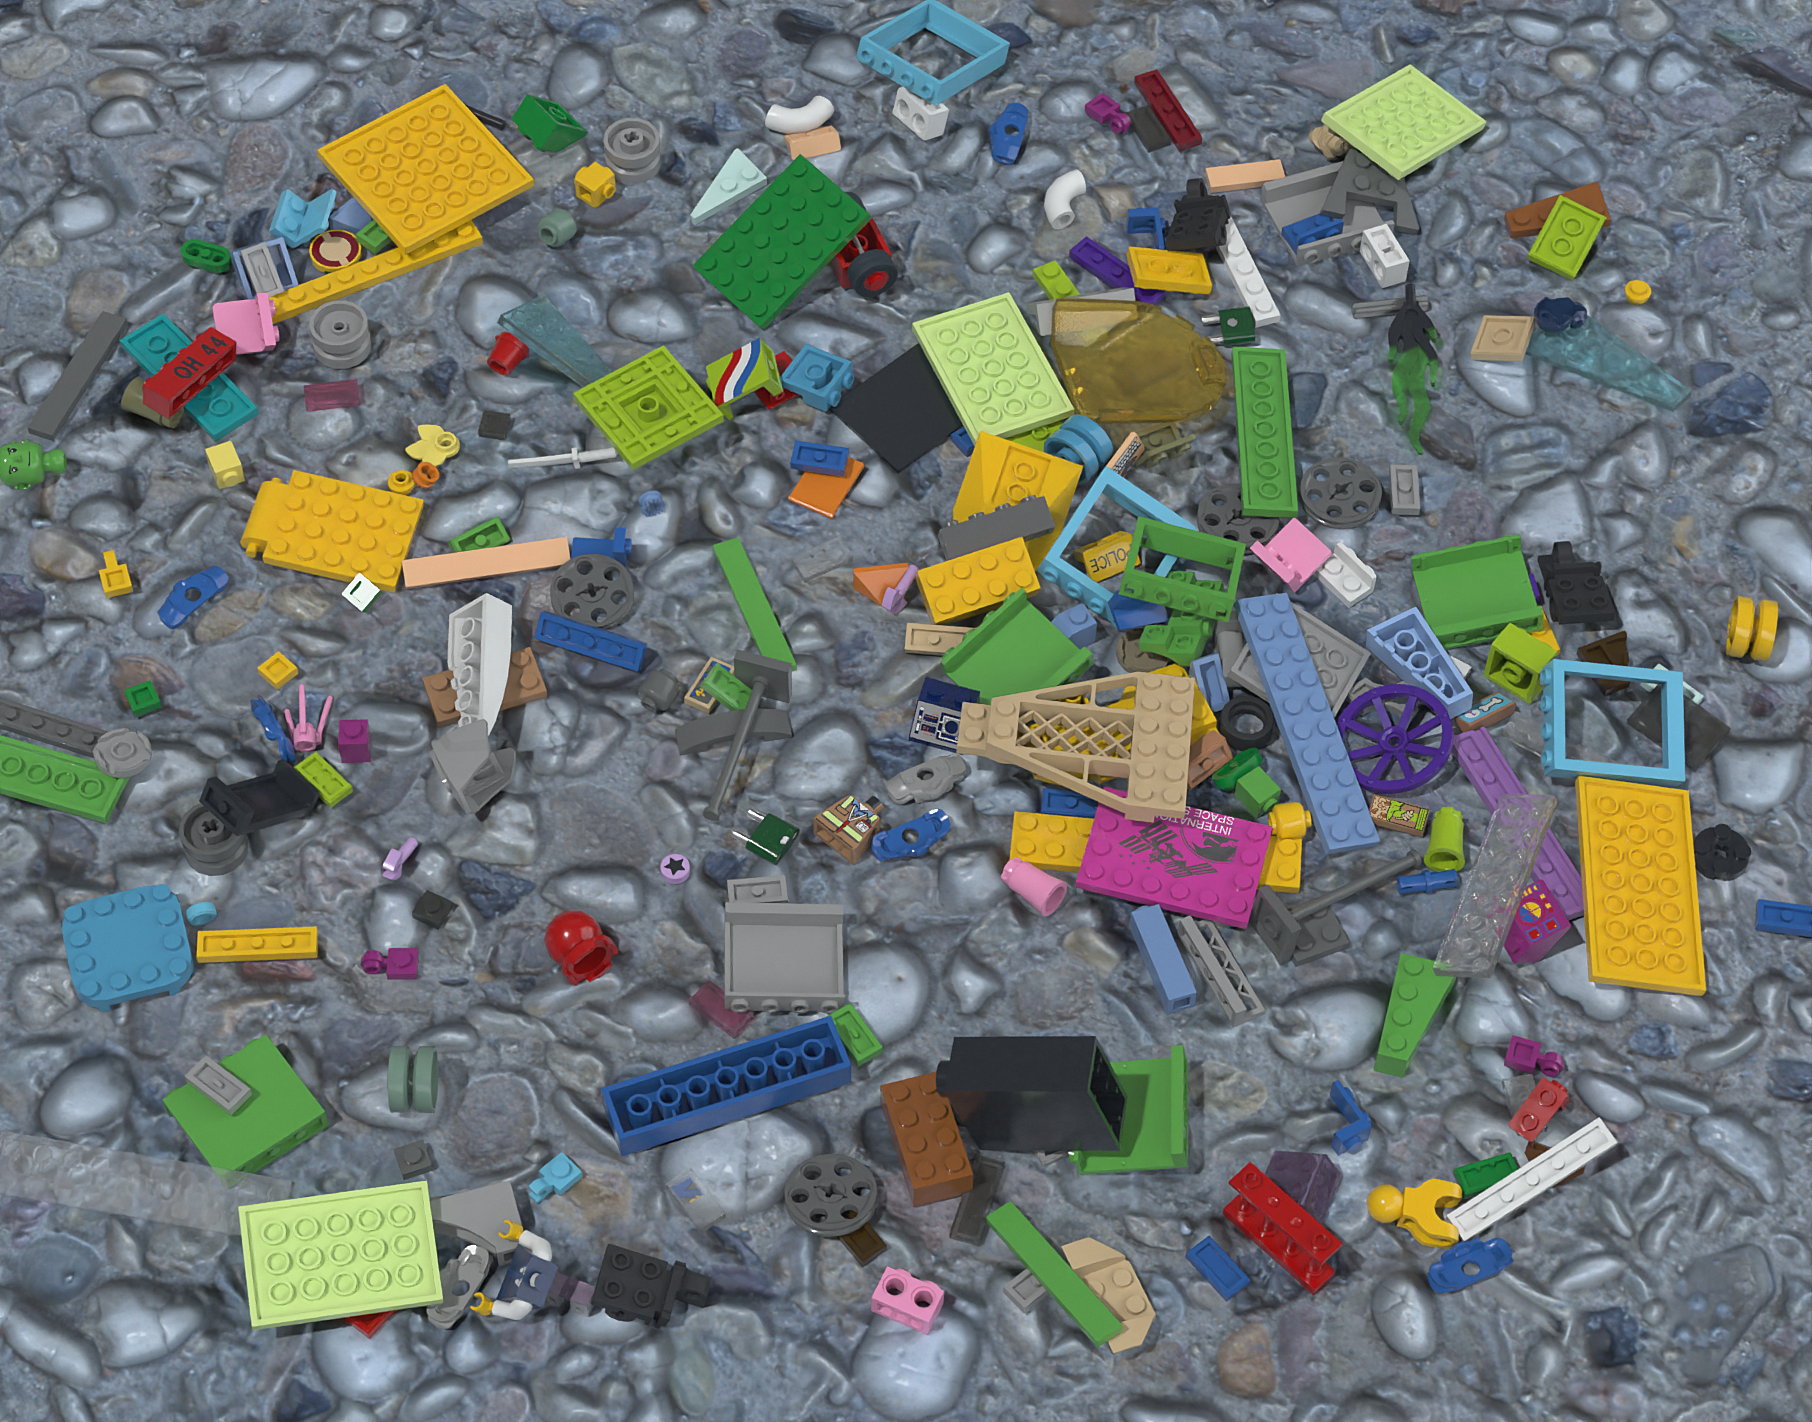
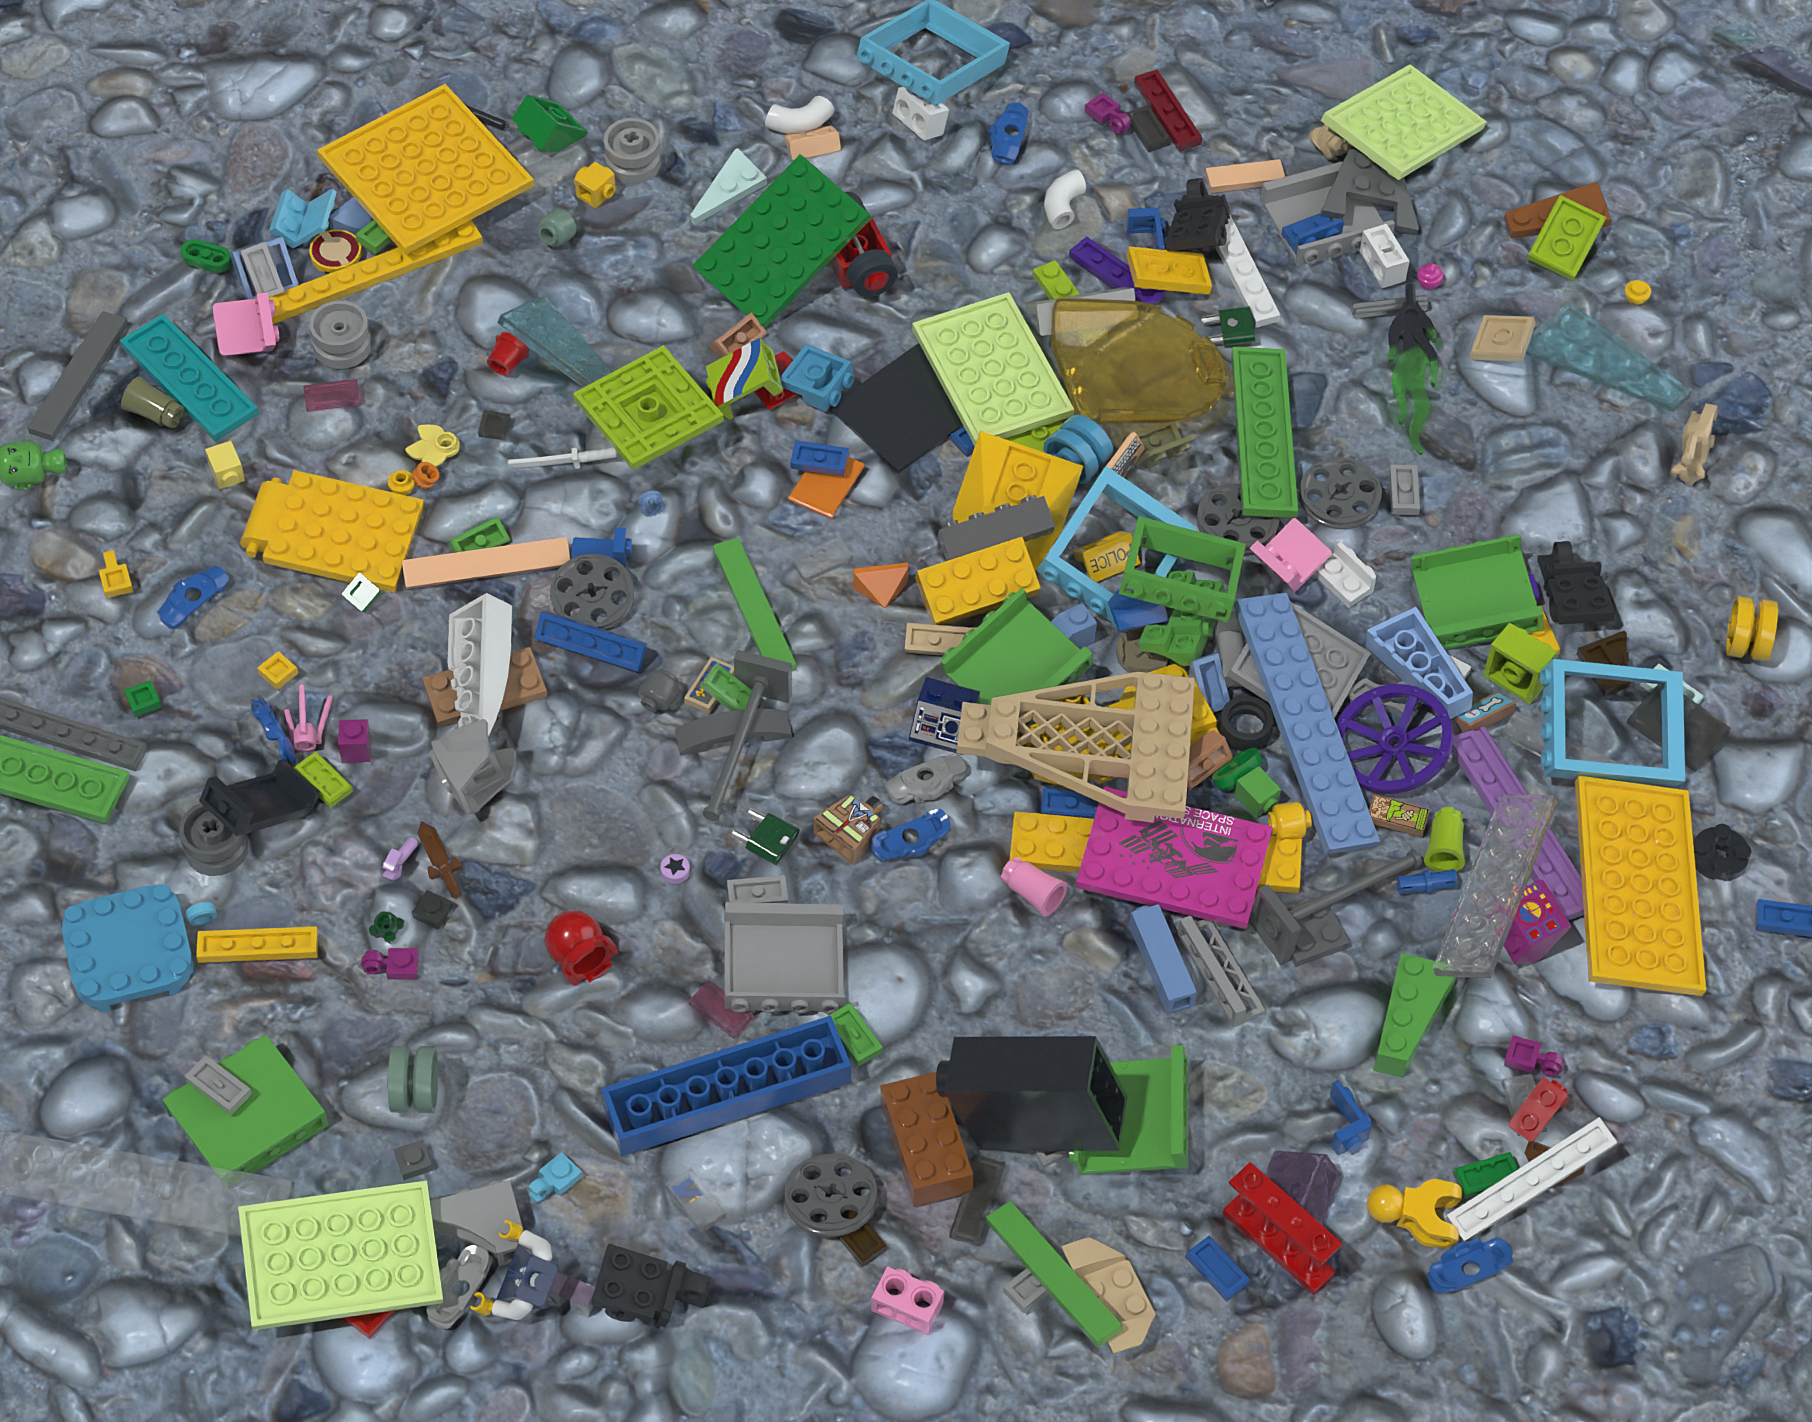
light grey tile [93,728,152,778] -> none
red brick [142,327,237,419] -> none
lavender bar [882,565,919,615] -> none
dark blue hair [1534,296,1587,334] -> none
none -> dark green plate [369,911,404,943]
none -> reddish brown sword [417,821,462,898]
none -> nougat slope [709,312,767,358]
none -> dark pink plate [1417,263,1443,290]
none -> tan animal [1671,404,1718,486]

